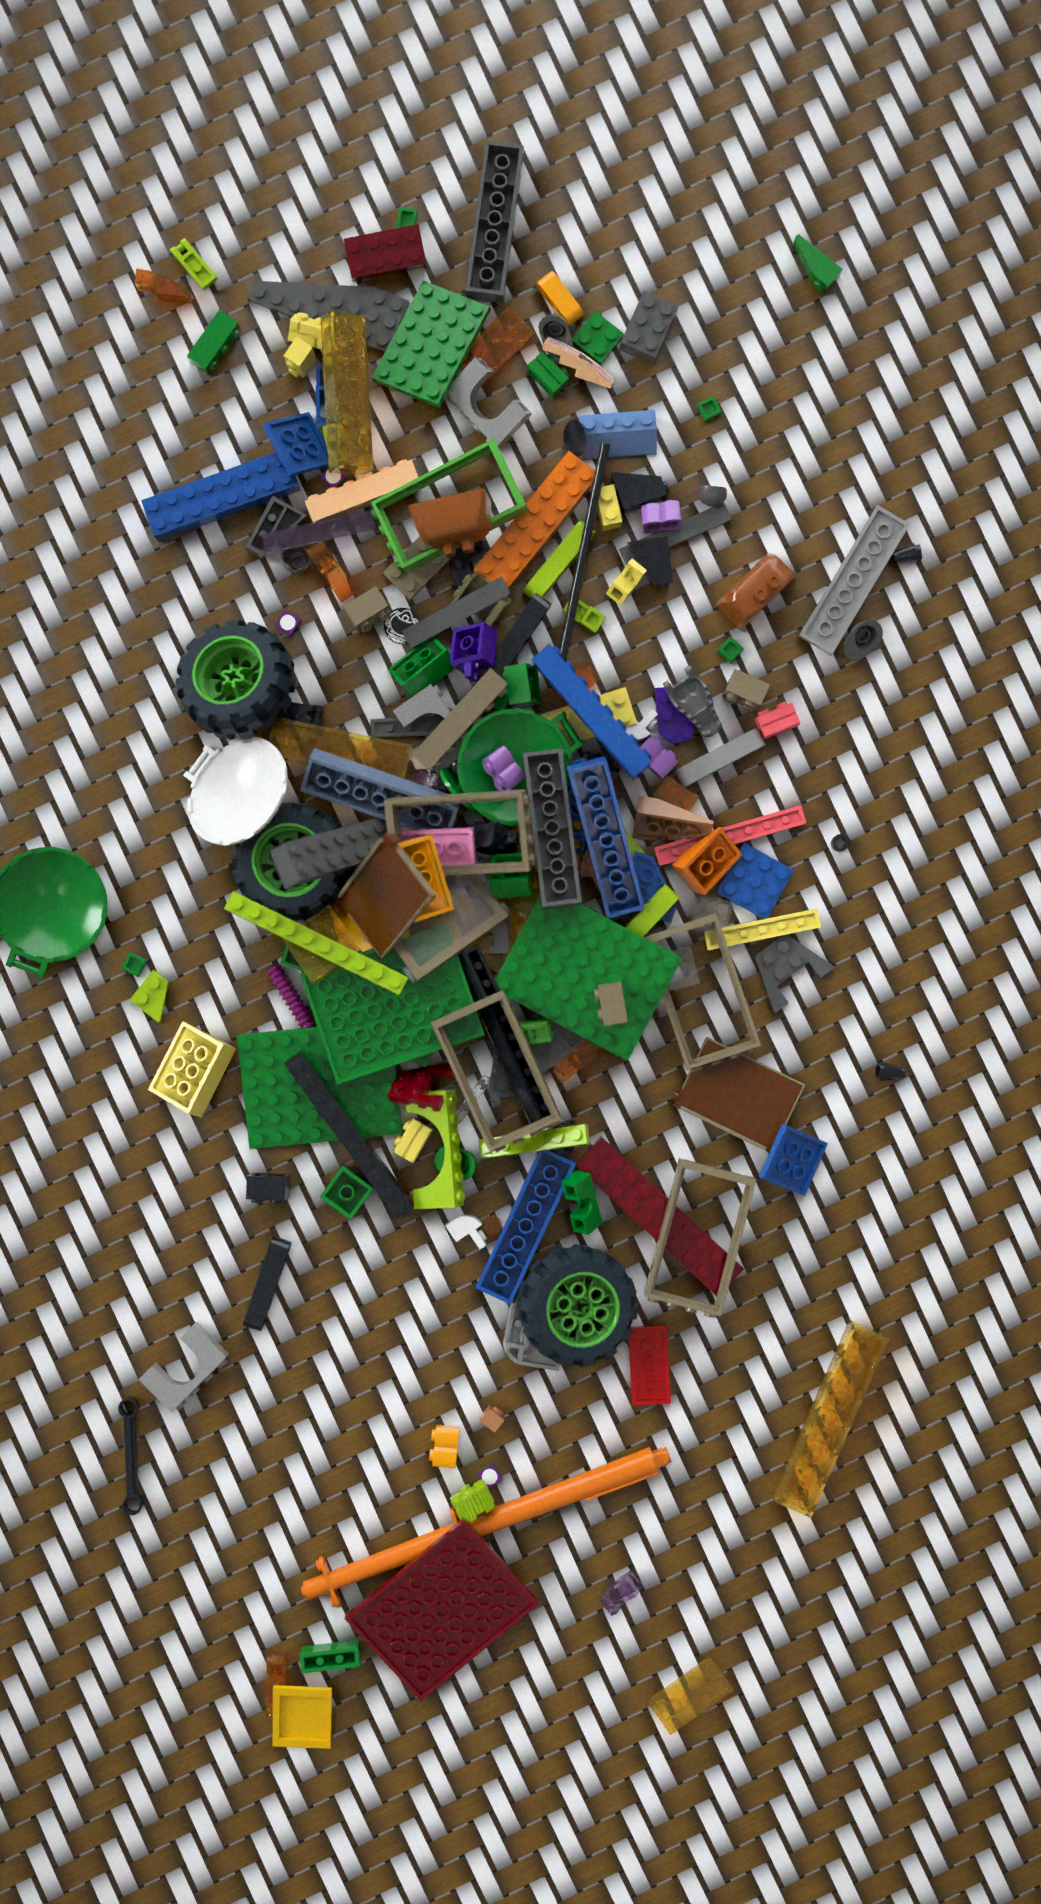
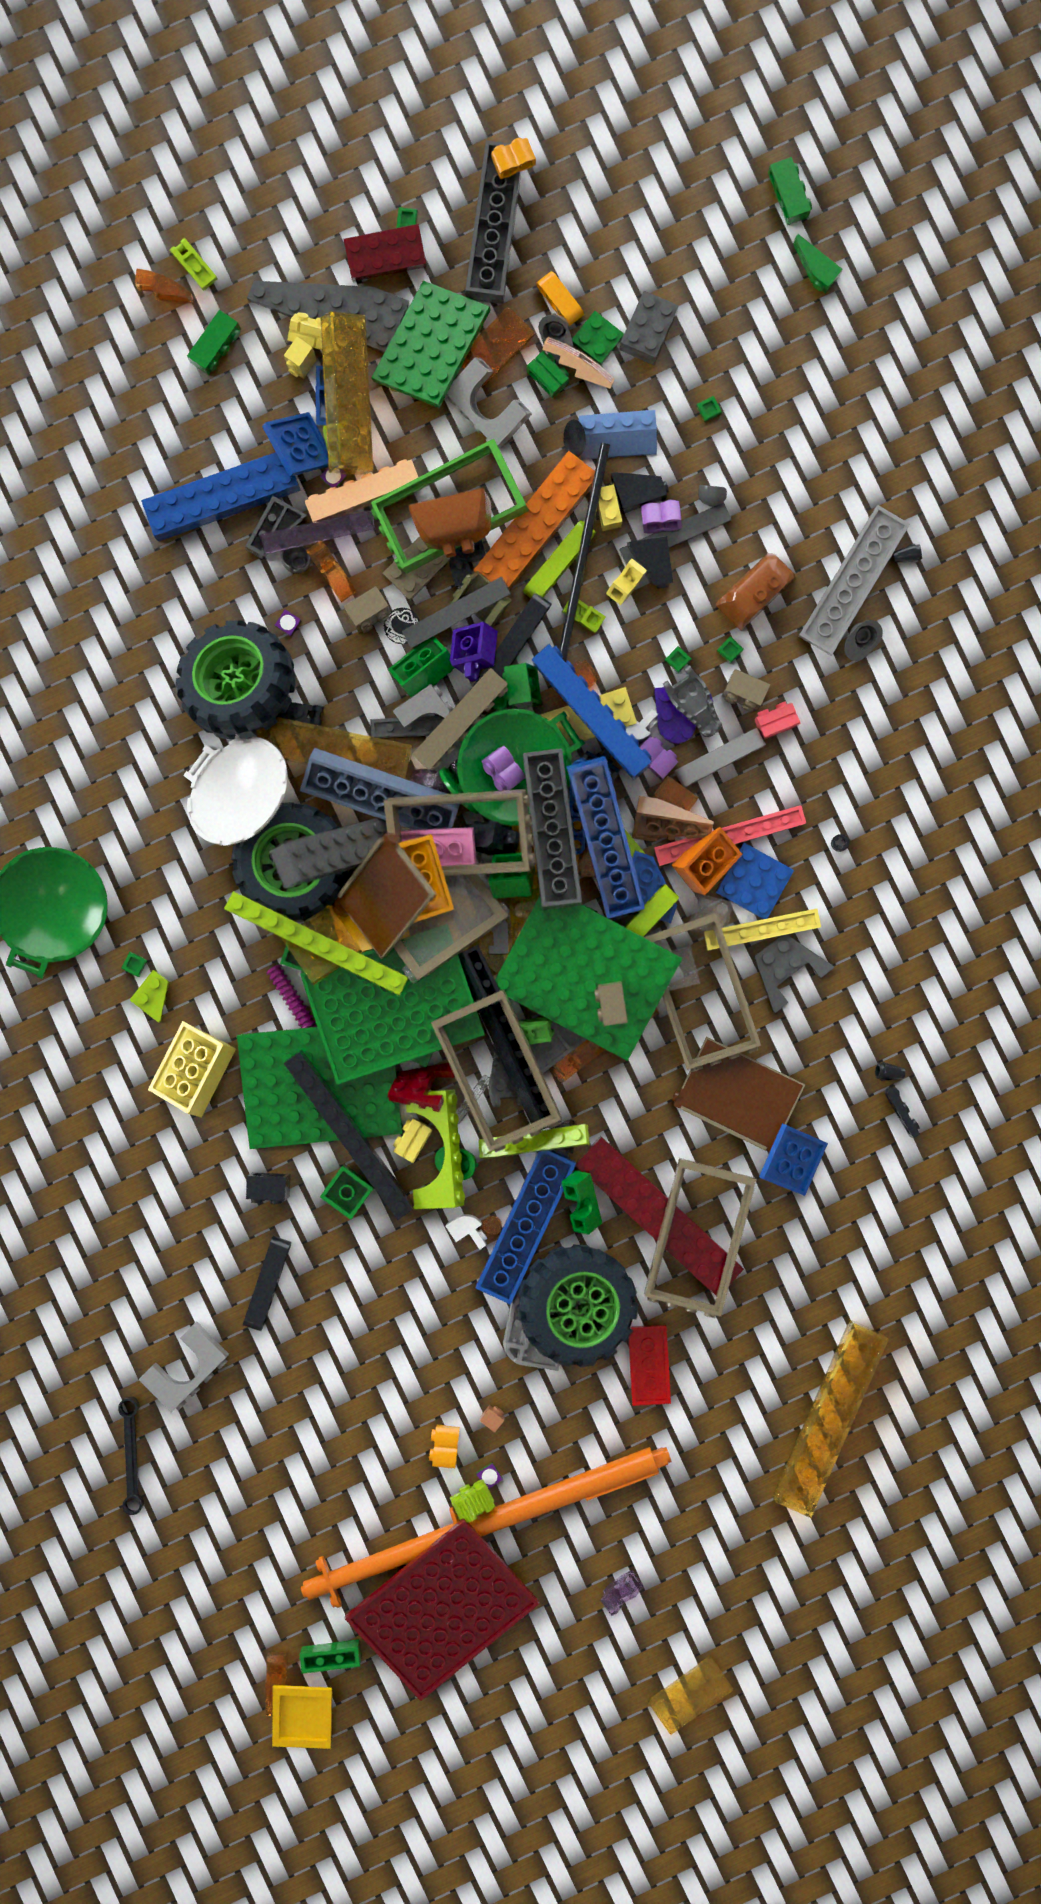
none -> light orange brick [491,138,536,179]
none -> green tile [664,646,692,673]
none -> green brick [768,157,812,225]
none -> black plate [885,1087,920,1138]

